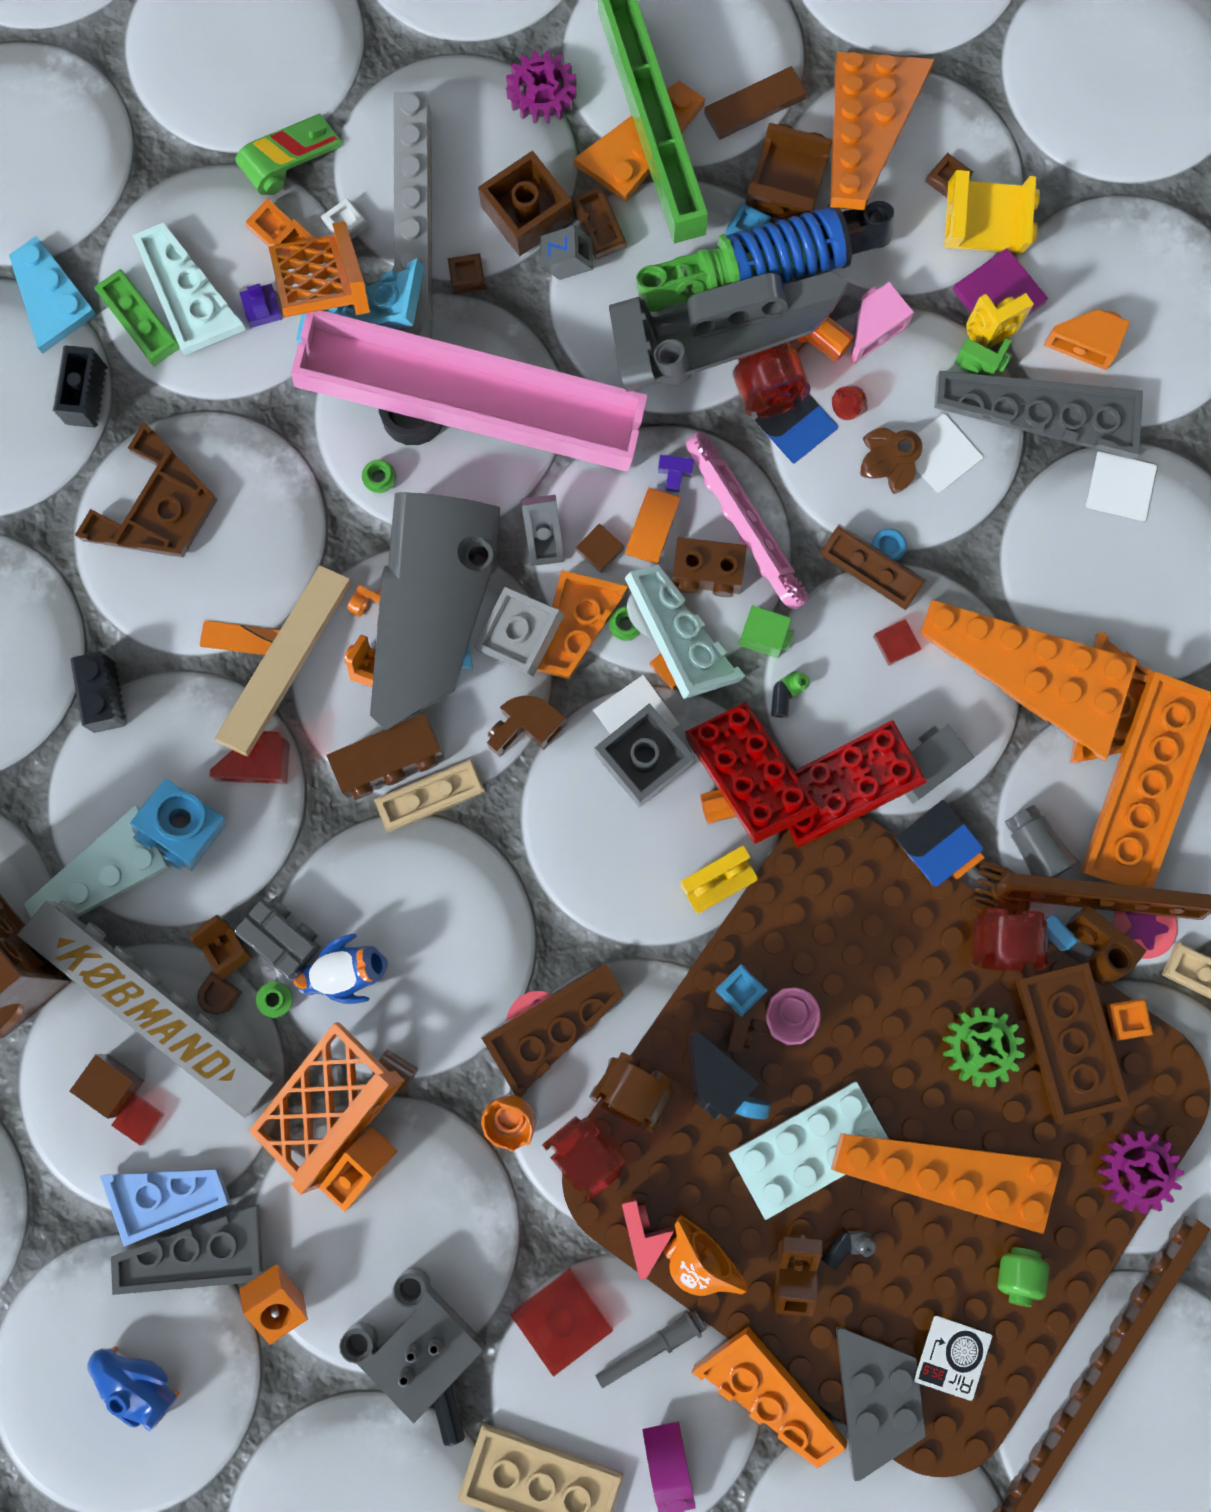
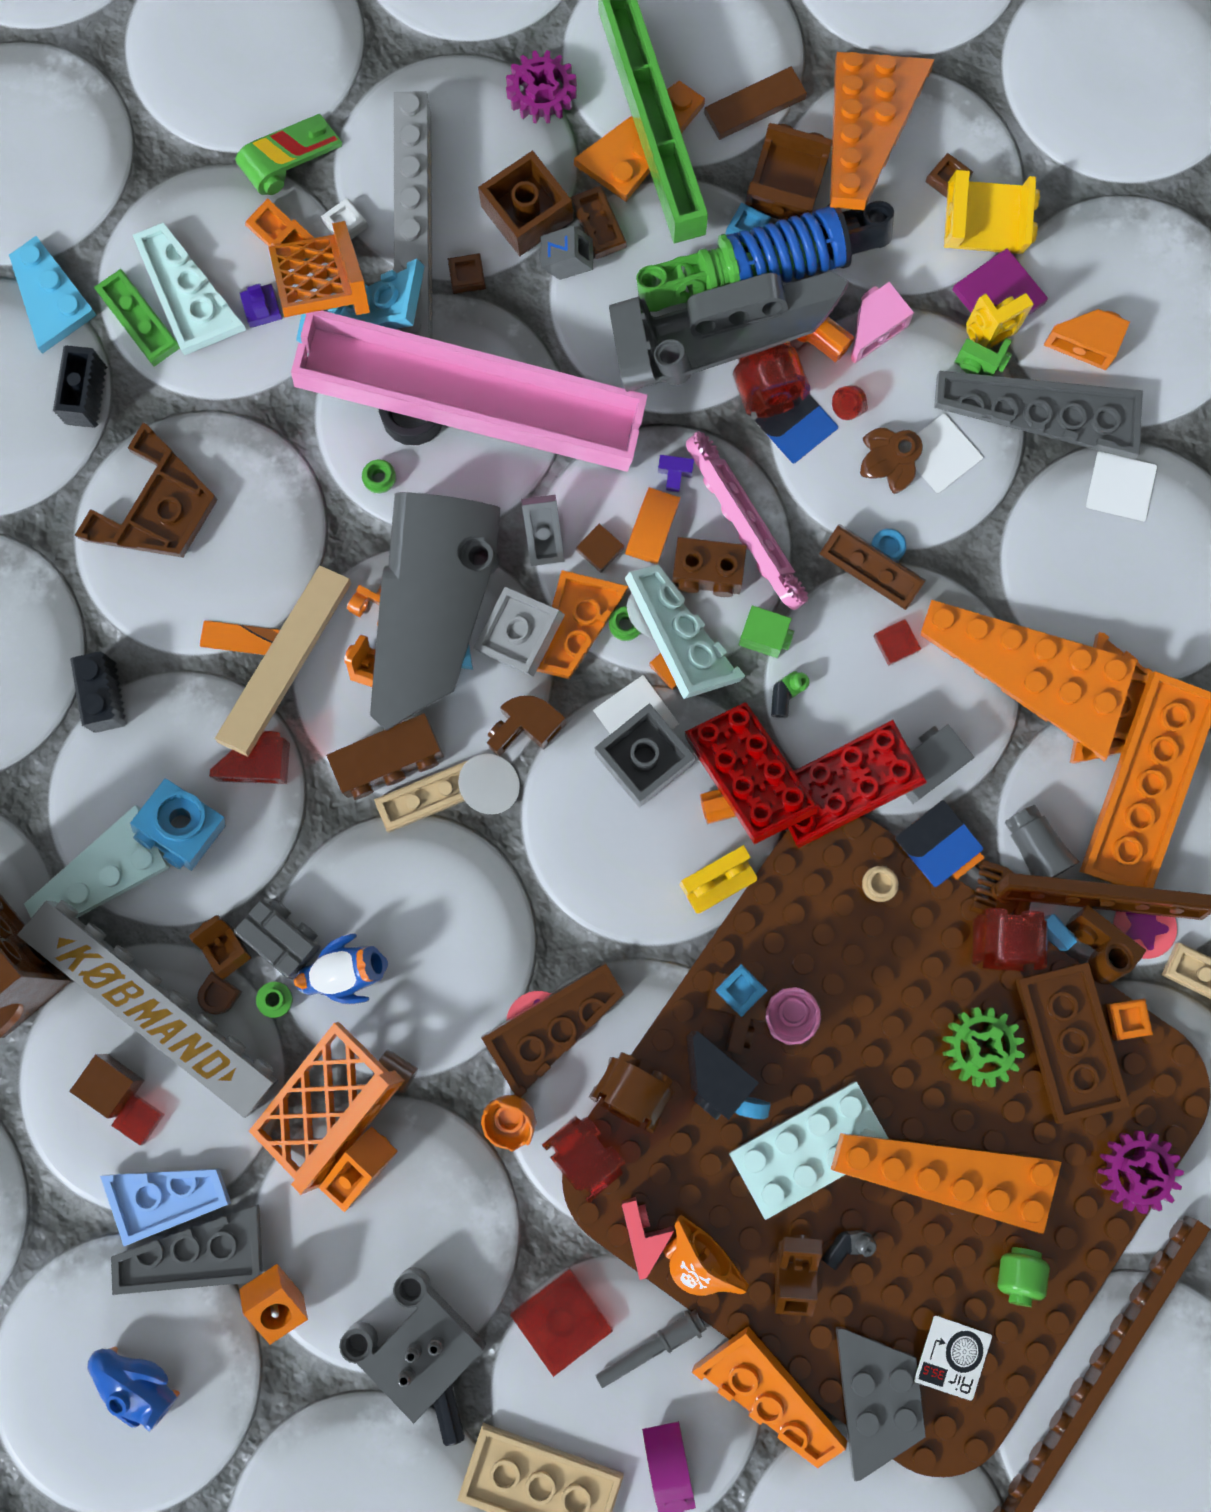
none -> white sticker [458,754,520,814]
none -> tan plate [862,866,898,902]

